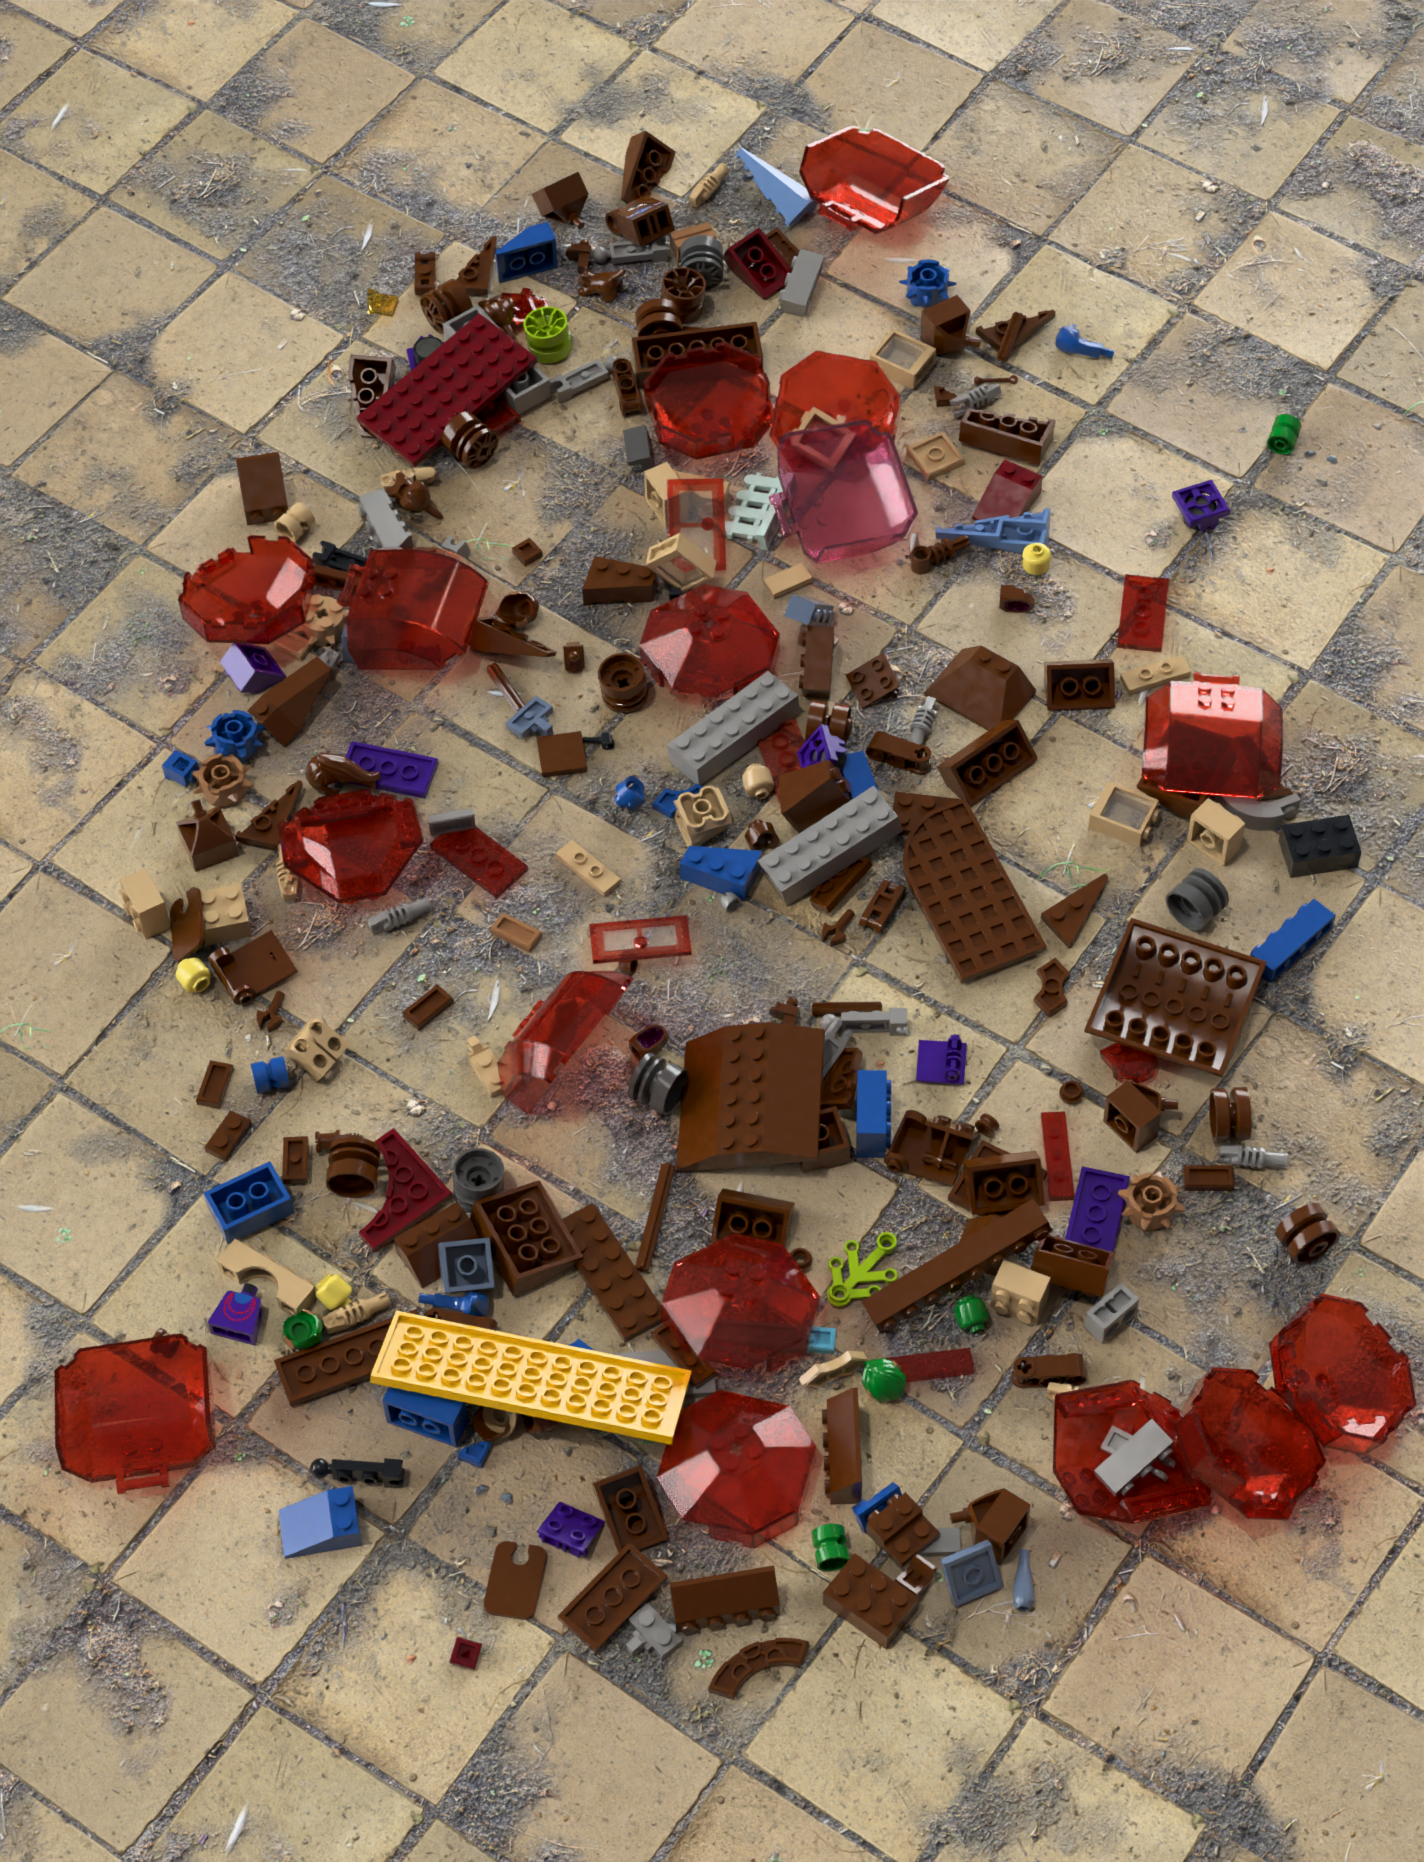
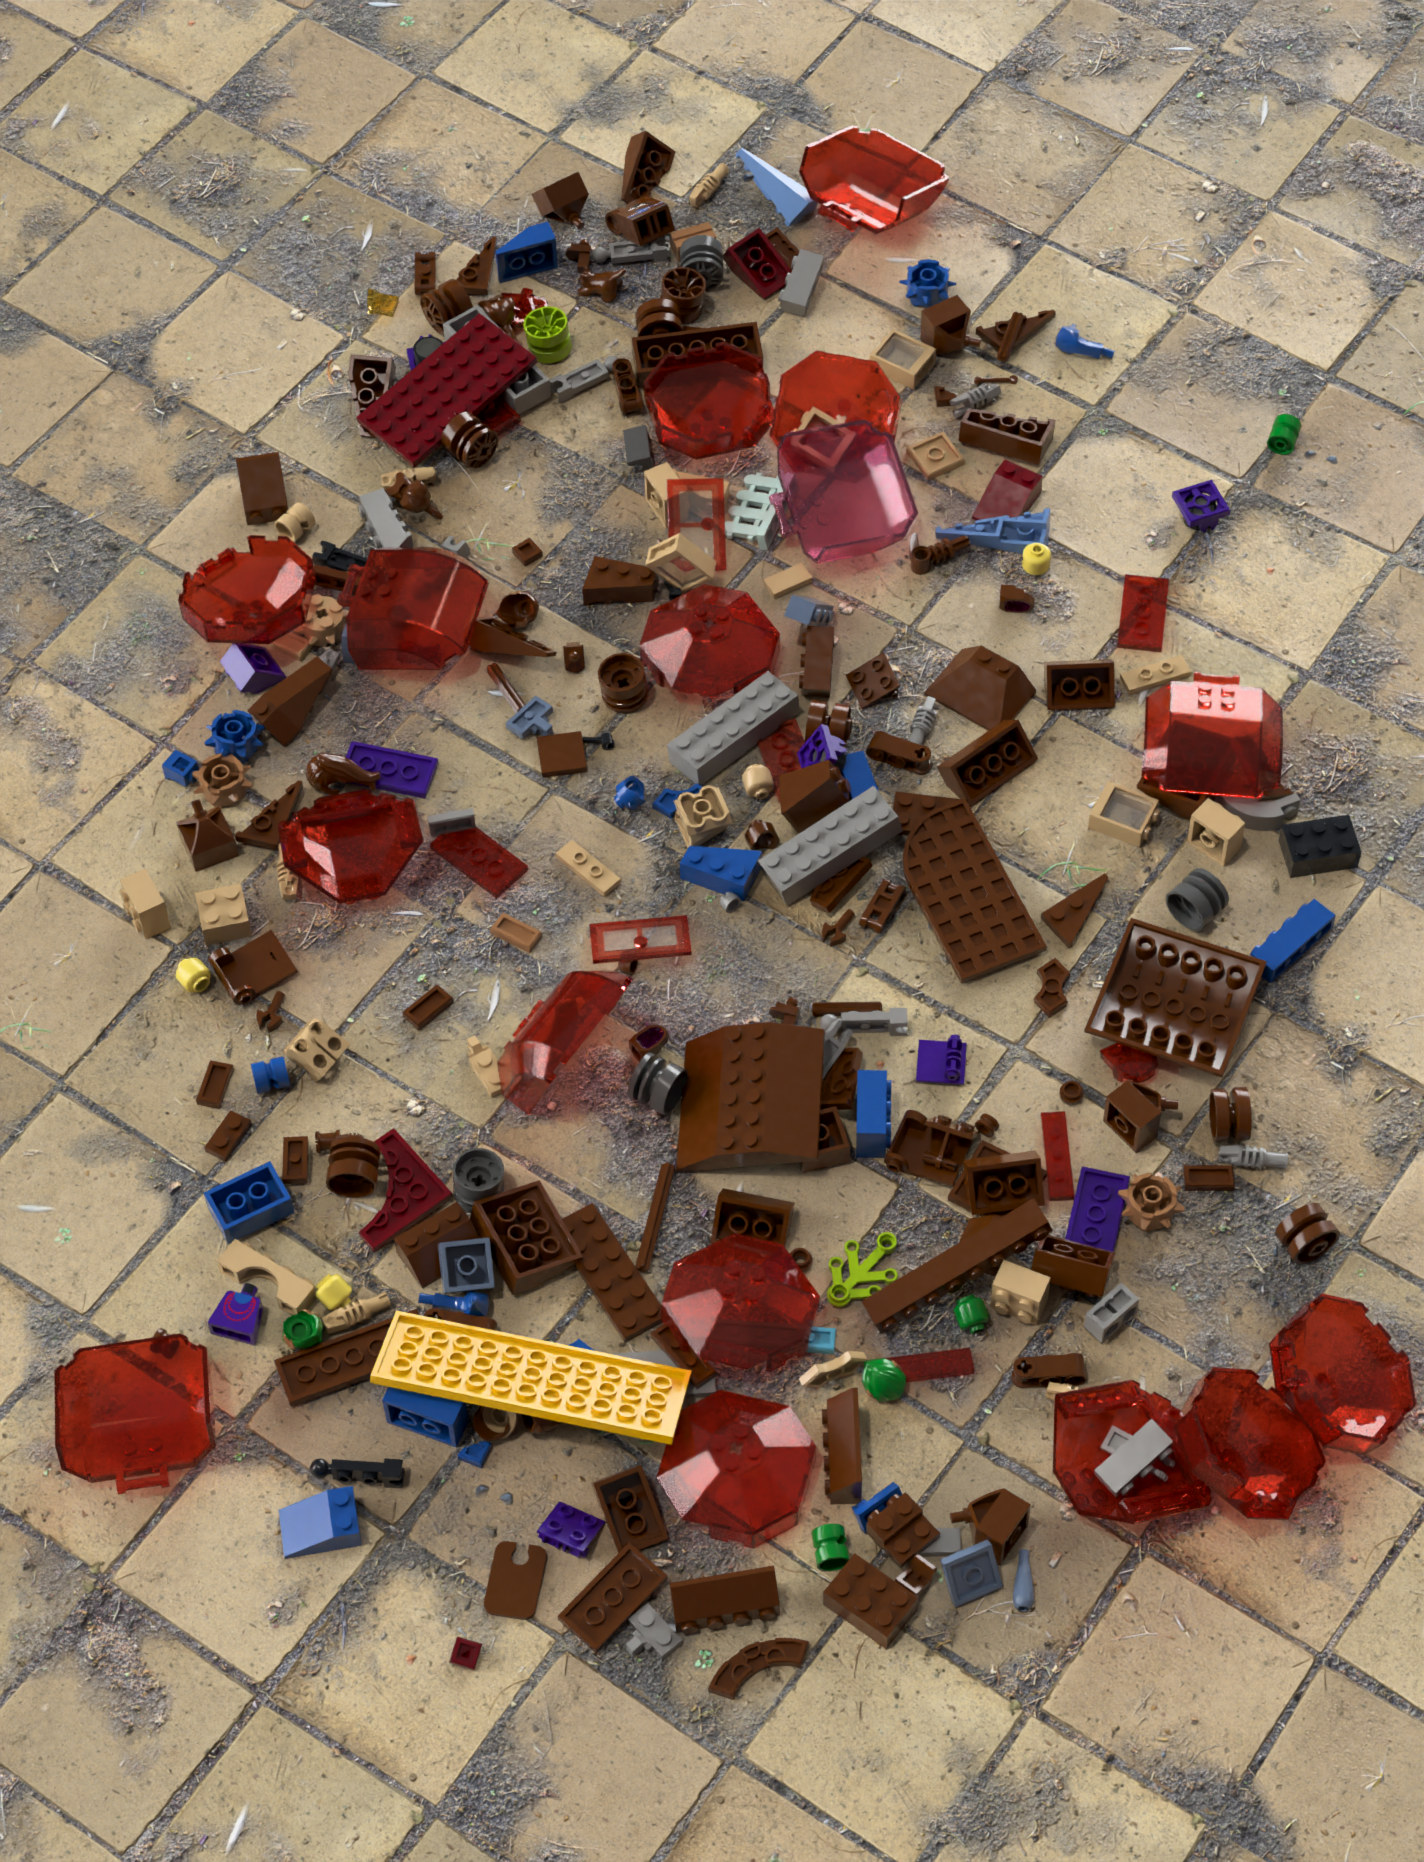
reddish brown piece [170,887,204,962] -> none
light grey hinge [368,897,432,934] -> none

